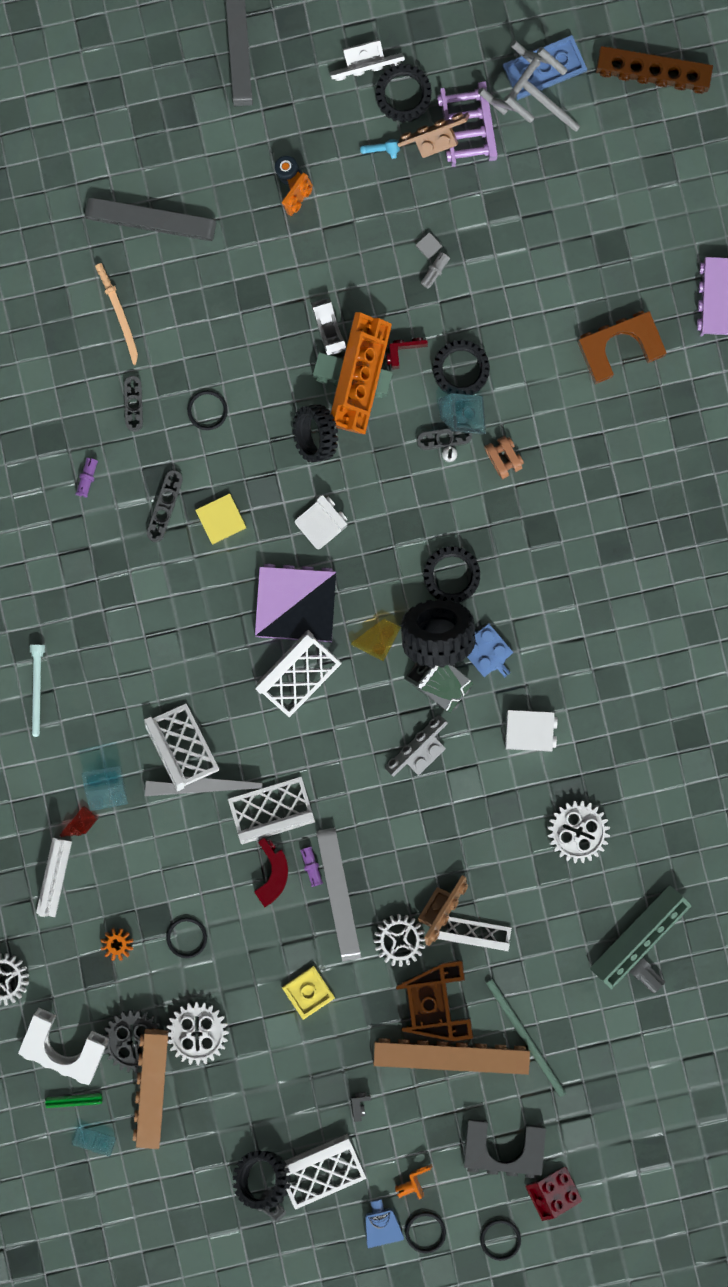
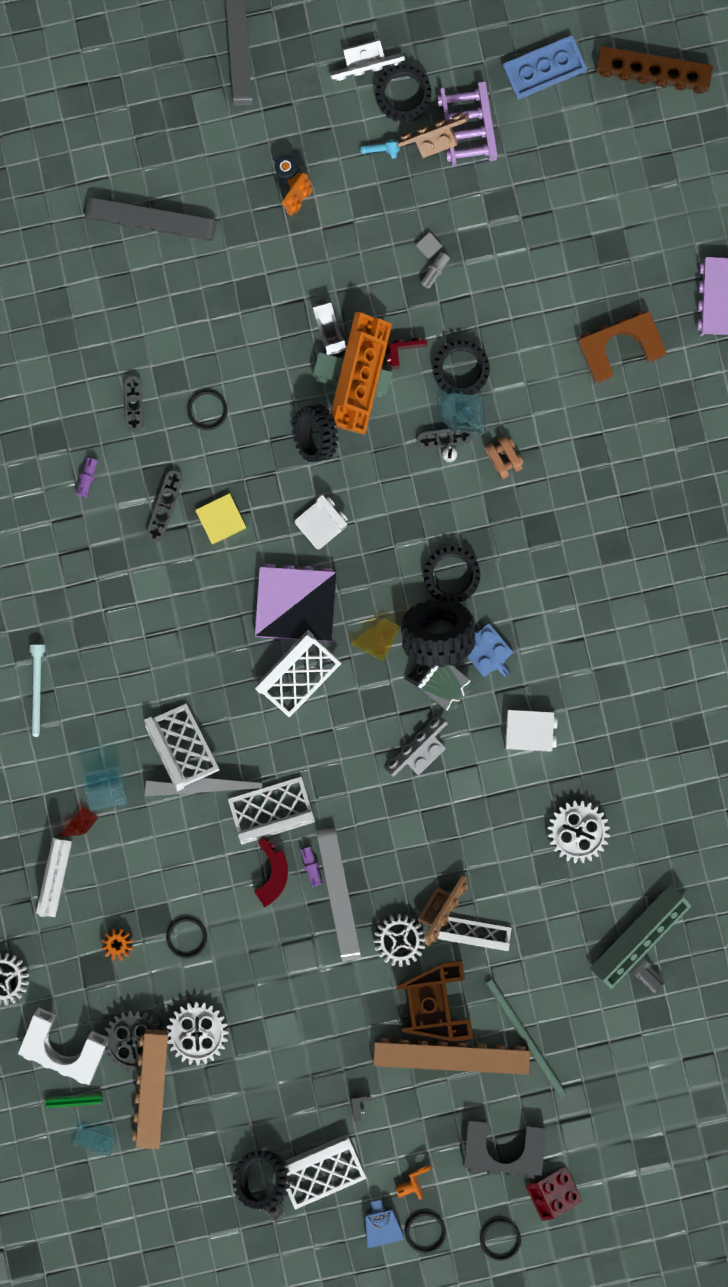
light nougat sword [95,263,138,365] -> none
light yellow tile [282,966,335,1020] -> none
light grey piece [478,40,580,132] -> none

